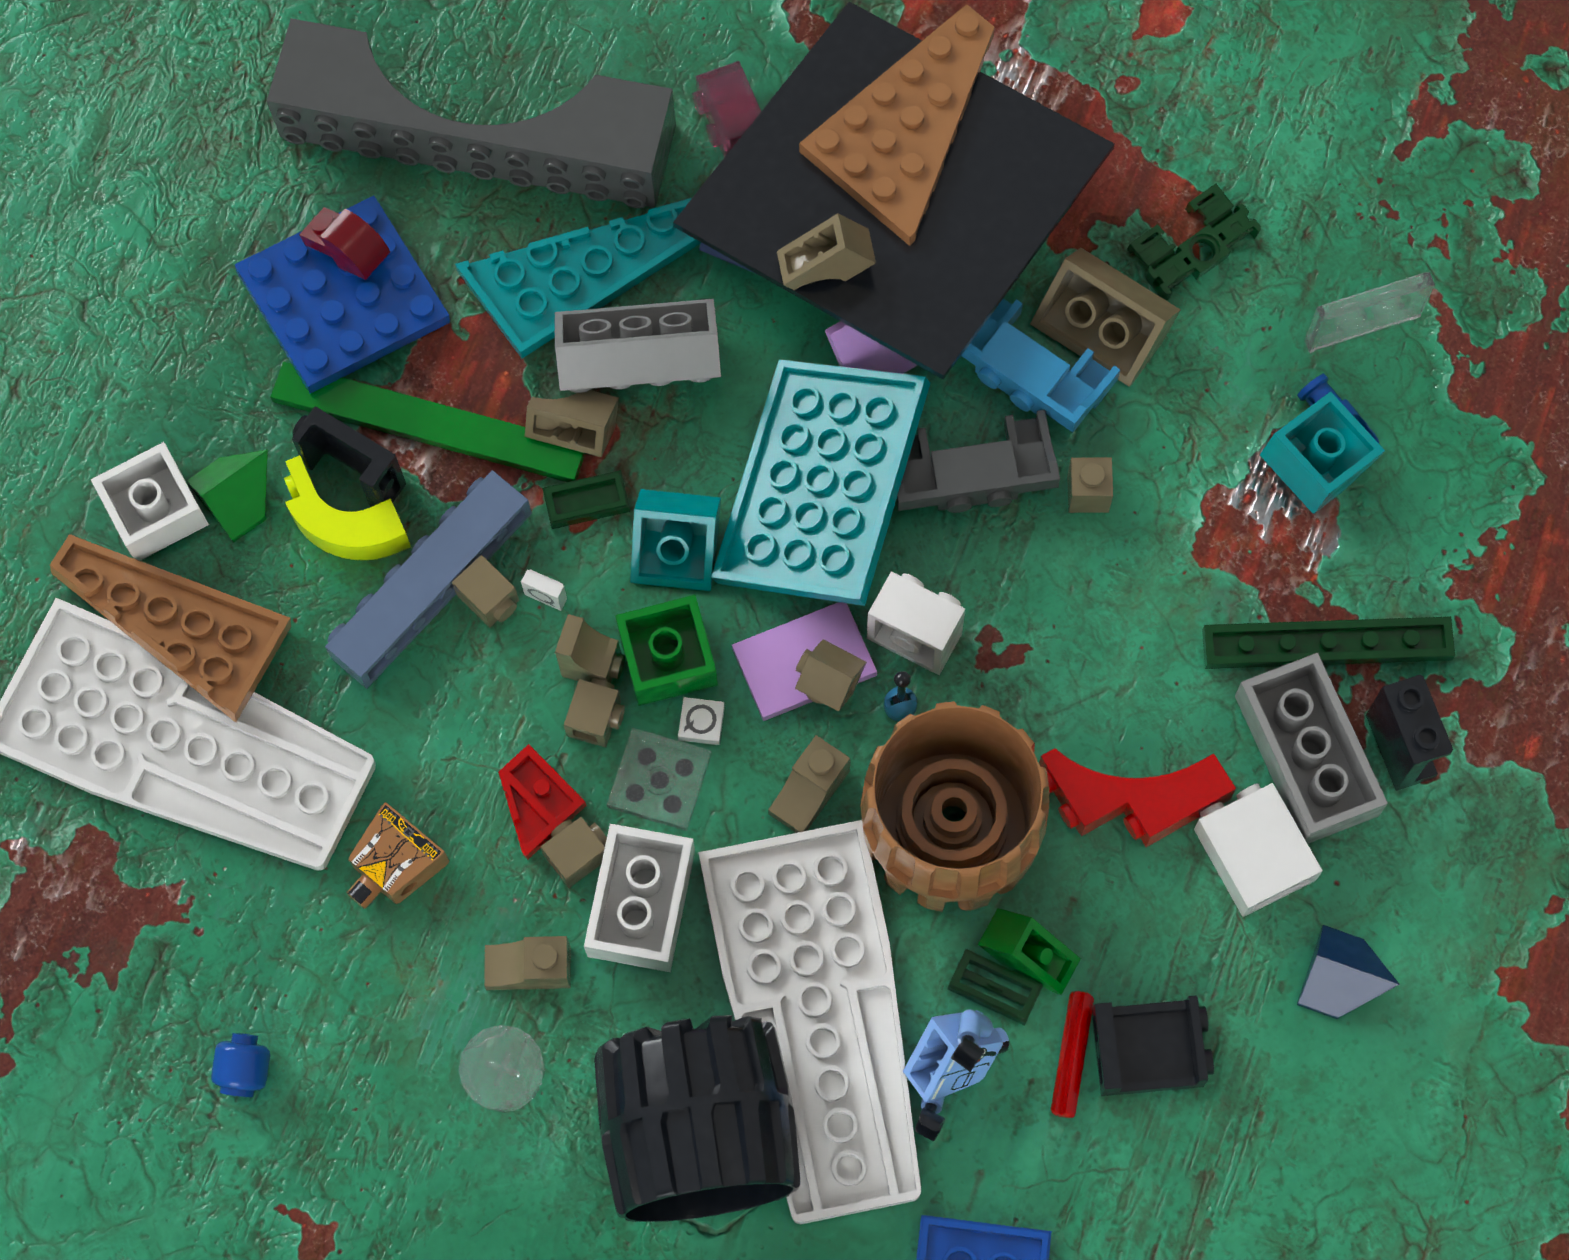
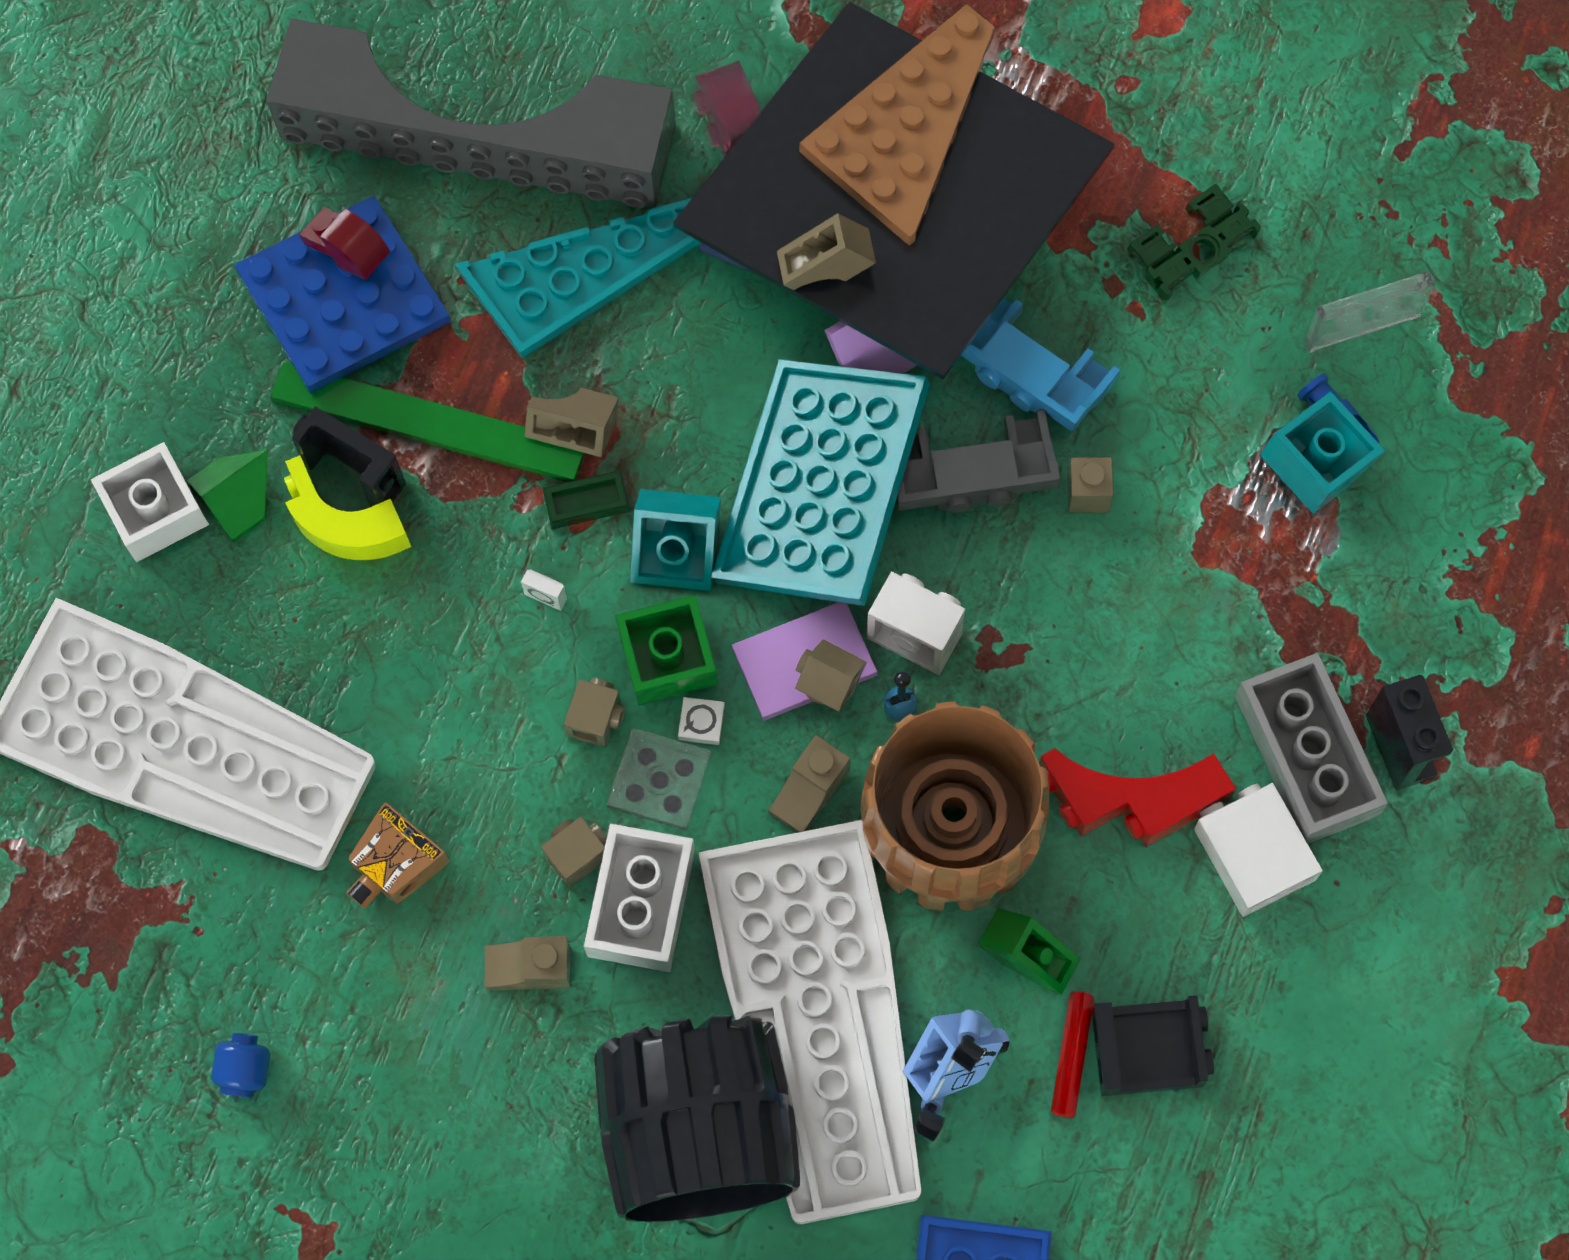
medium nougat wing [50,534,291,722] -> none
sand blue brick [325,470,532,689] -> none
dark tan brick [452,555,519,628] -> none
clear tile [459,1025,545,1113] -> none
red wing [498,744,587,860] -> none
light grey brick [555,299,721,393] -> none
dark tan arch [555,614,625,683] -> none
dark green tile [948,949,1043,1026] -> none
dark tan slope [1030,248,1181,387] -> none
dark green plate [1202,616,1455,669] -> none
slope [1297,925,1400,1019] -> none

